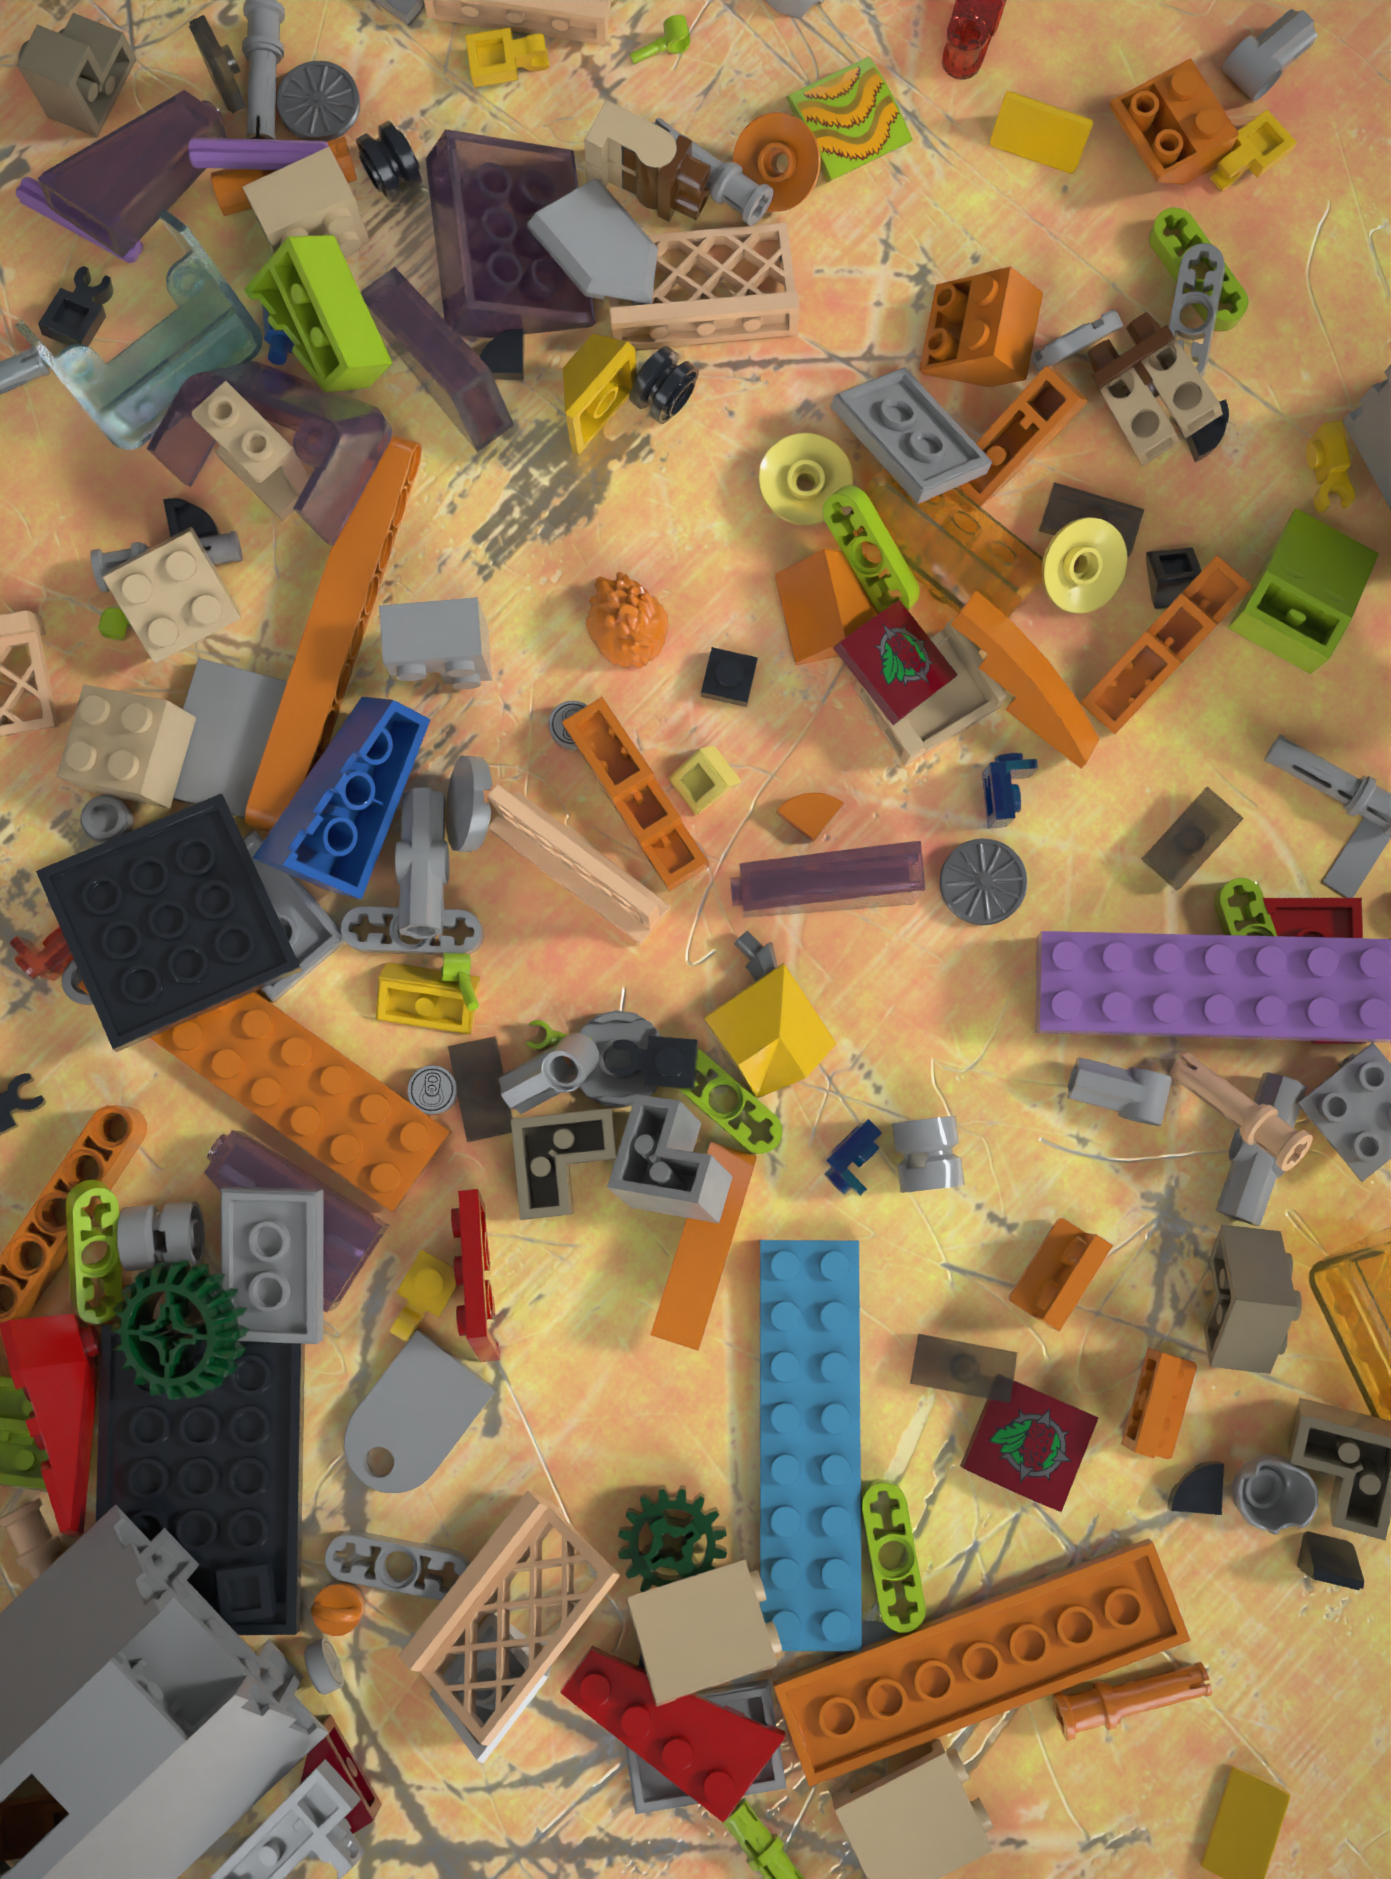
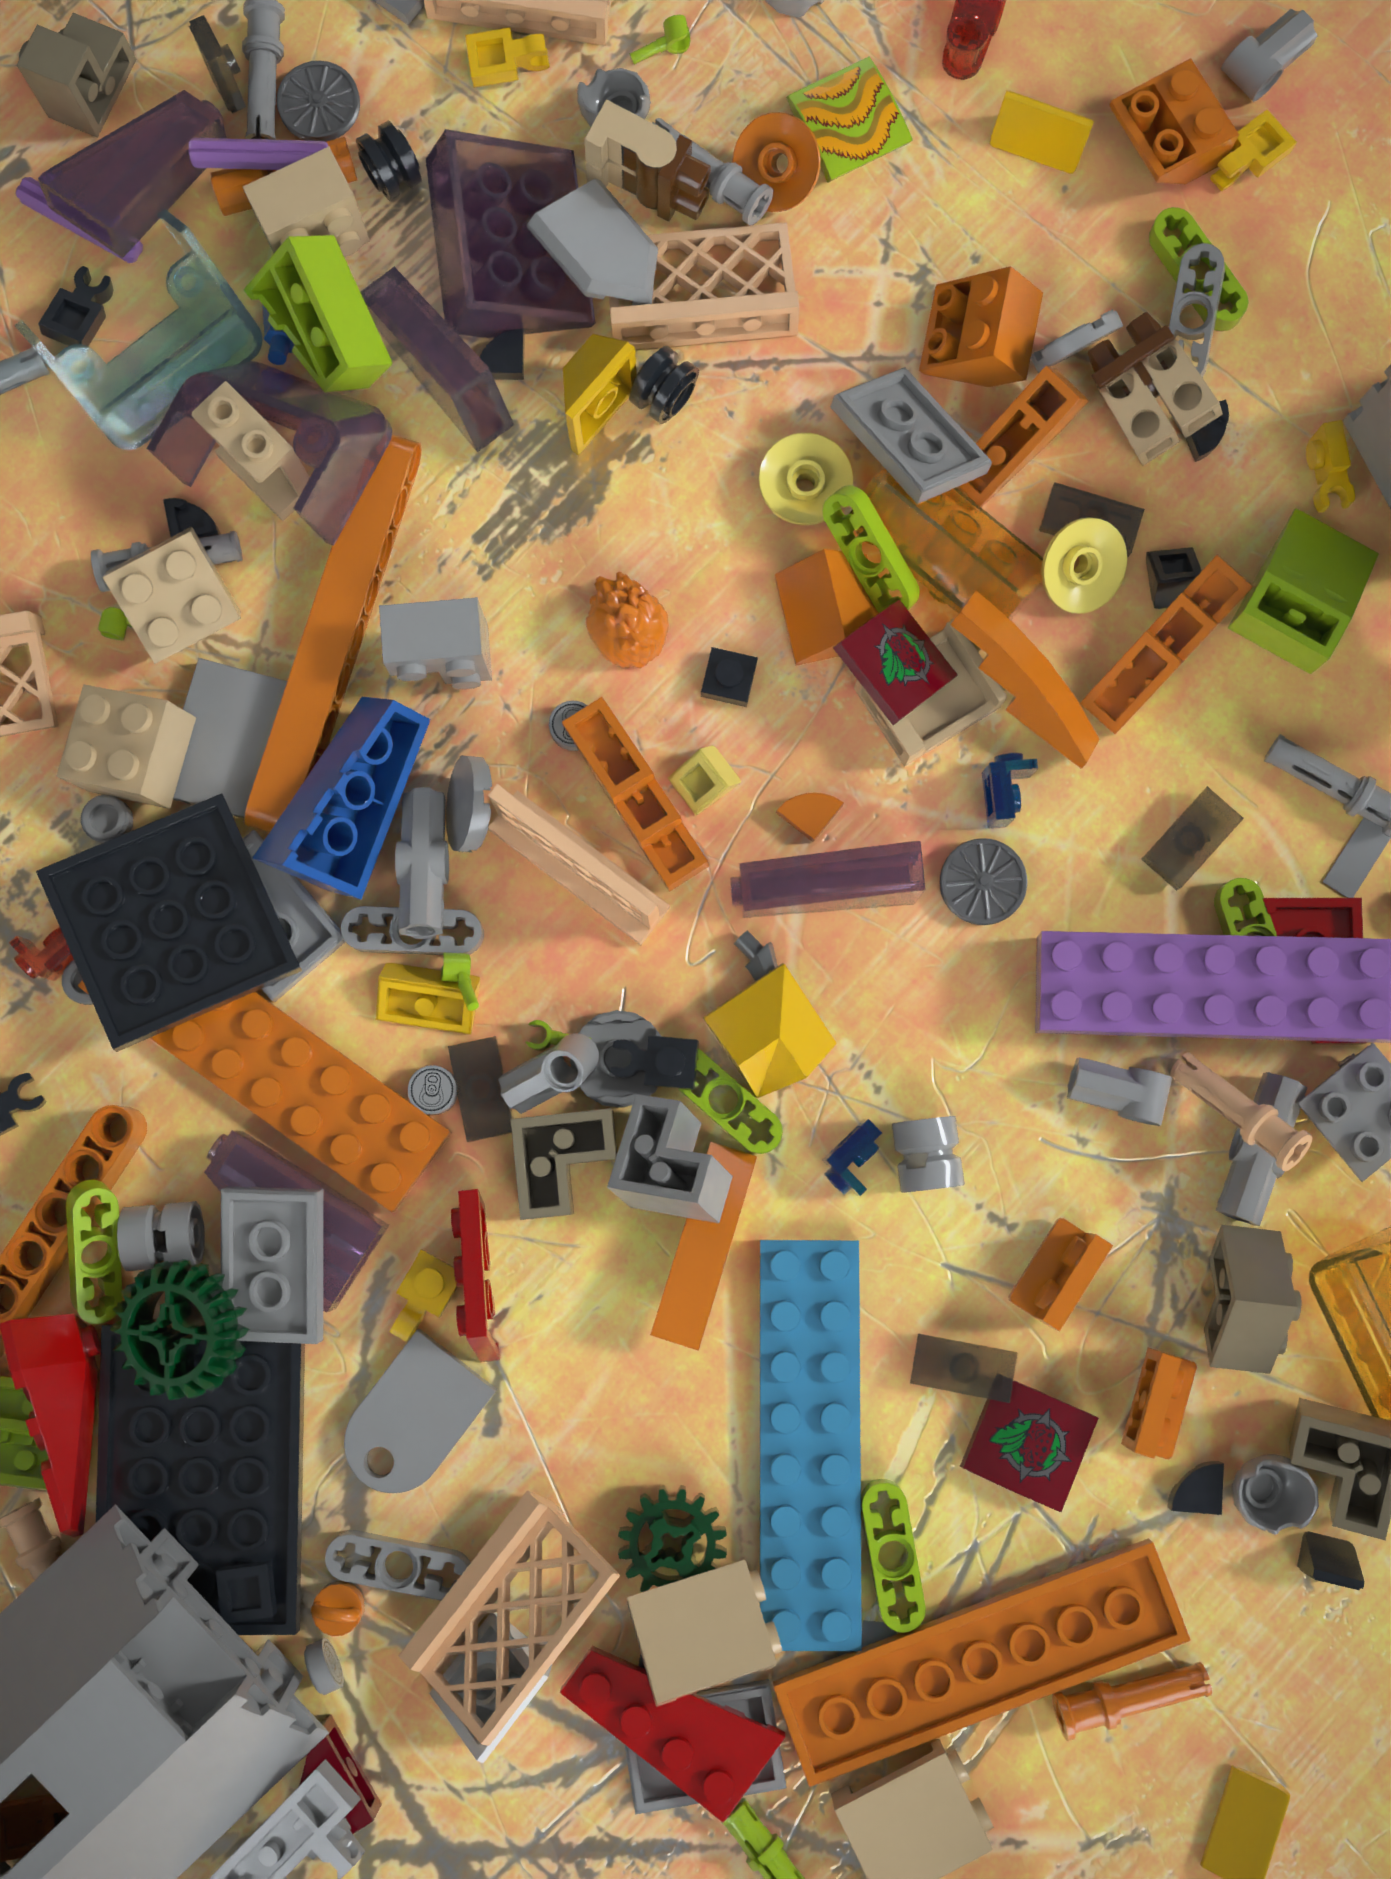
none -> light grey hair [577,68,651,127]

